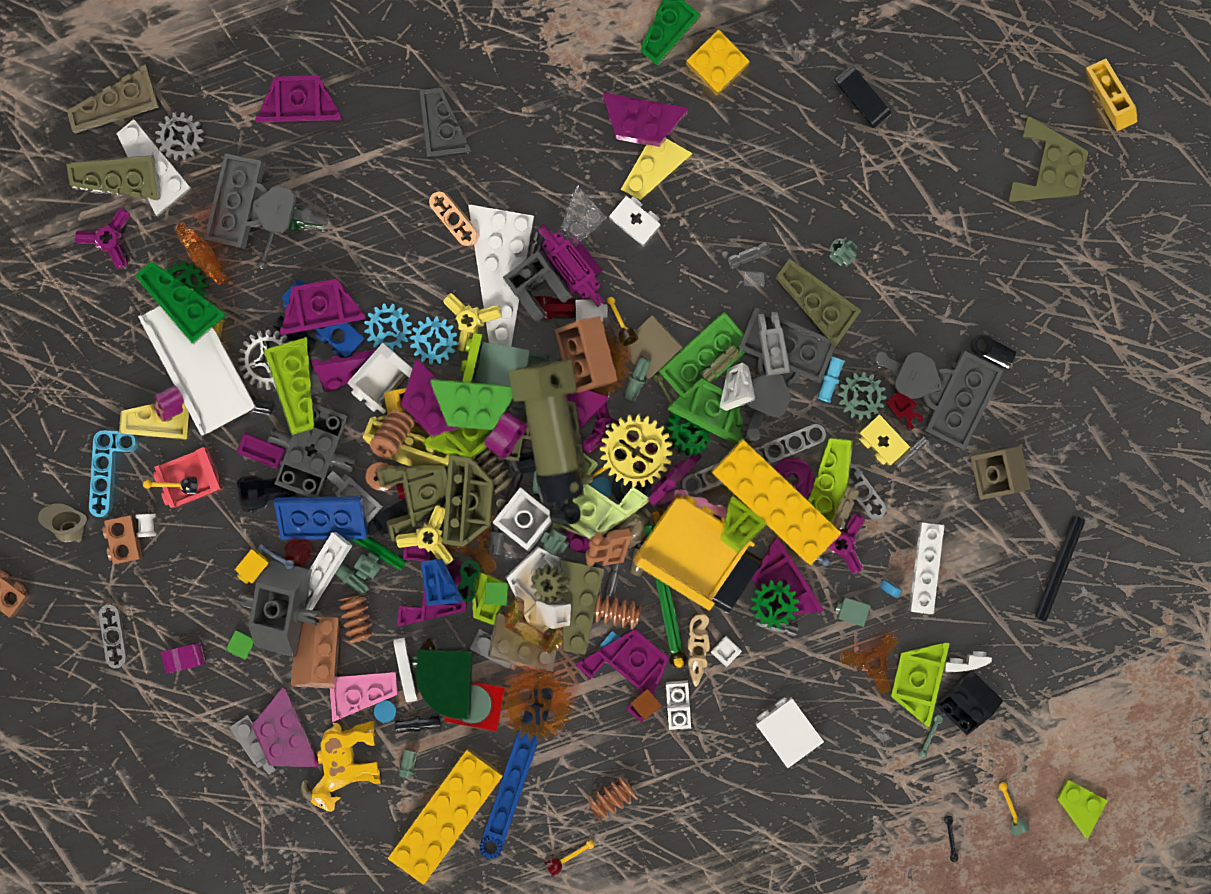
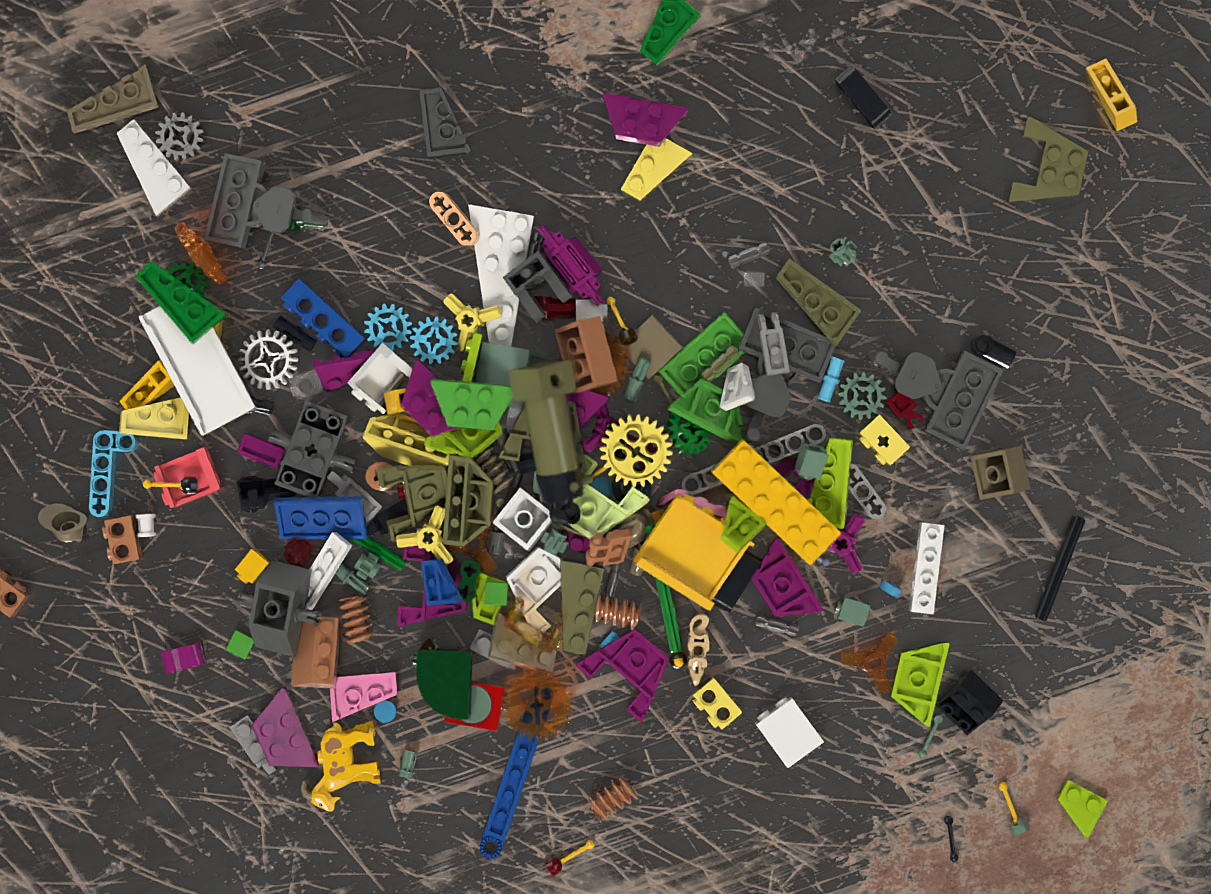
olive wing [67,155,161,200] -> none
magenta bush [75,208,130,269] -> none
light grey beam [99,604,128,668] -> none
magenta axle [154,386,184,422] -> none
magenta wing [255,75,342,123] -> none
sand blue hinge [258,545,294,569] -> none
lime wing [264,337,314,435] -> none
magenta wing [280,279,366,335] -> none
nougat piece [370,411,414,459] -> none
yellow brick [388,748,504,885] -> none
white beam [394,637,418,703] -> none
black pin [395,715,441,734] -> none
magenta axle [485,412,527,459] -> none
olive gear [530,564,569,603] -> none
white brick [535,598,571,629] -> none
clear wing [559,187,607,247] -> none
white brick [609,196,661,246] -> none
dark orange tile [631,688,662,720] -> none
magenta wing [648,453,702,505] -> none
white slope [666,680,691,730] -> none
yellow brick [686,30,750,96] -> none
white tile [710,635,742,667] -> none
green gear [751,580,799,629] -> none
dark tan axle [831,486,859,529] -> none
flat silver pin [894,436,928,470] -> none
white slope [944,651,992,672] -> none
none -> yellow slope [120,360,175,410]
none -> light yellow brick [693,677,742,729]
none -> sand green brick [795,442,828,480]

